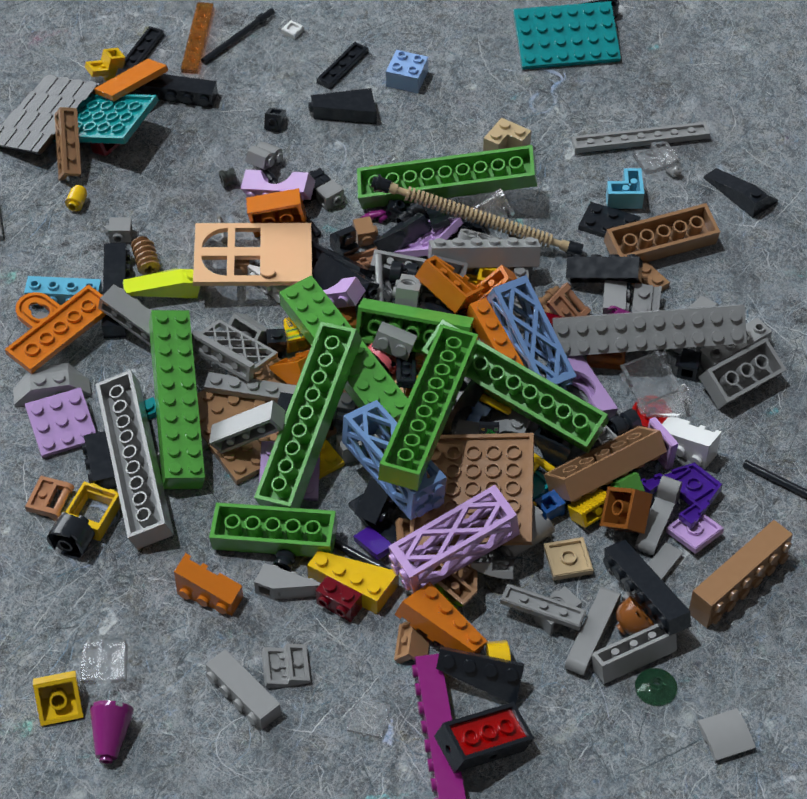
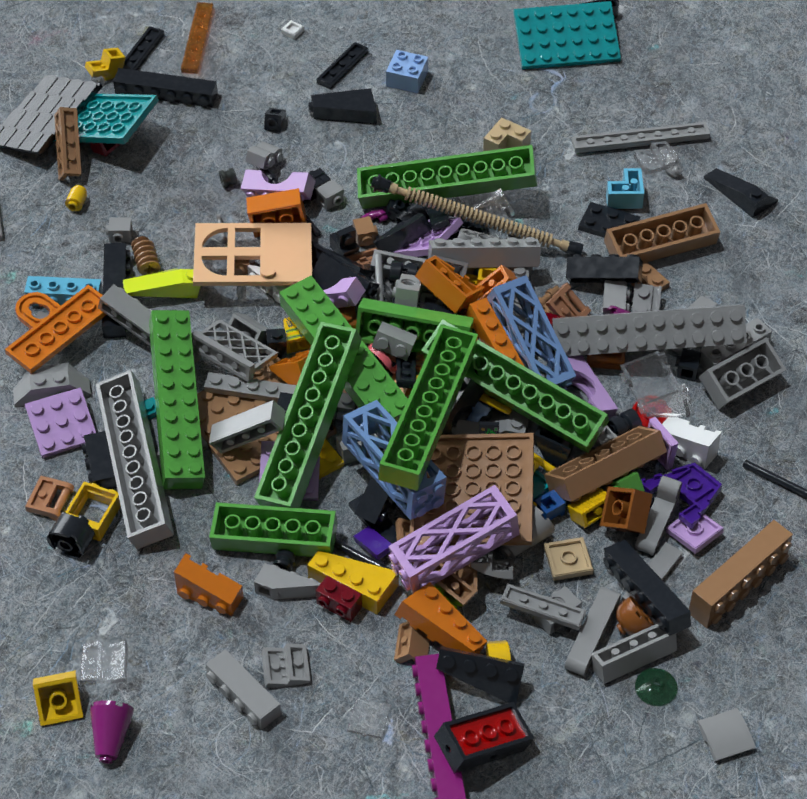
orange tile [94,59,168,101] -> none
black bar [201,8,275,64] -> none

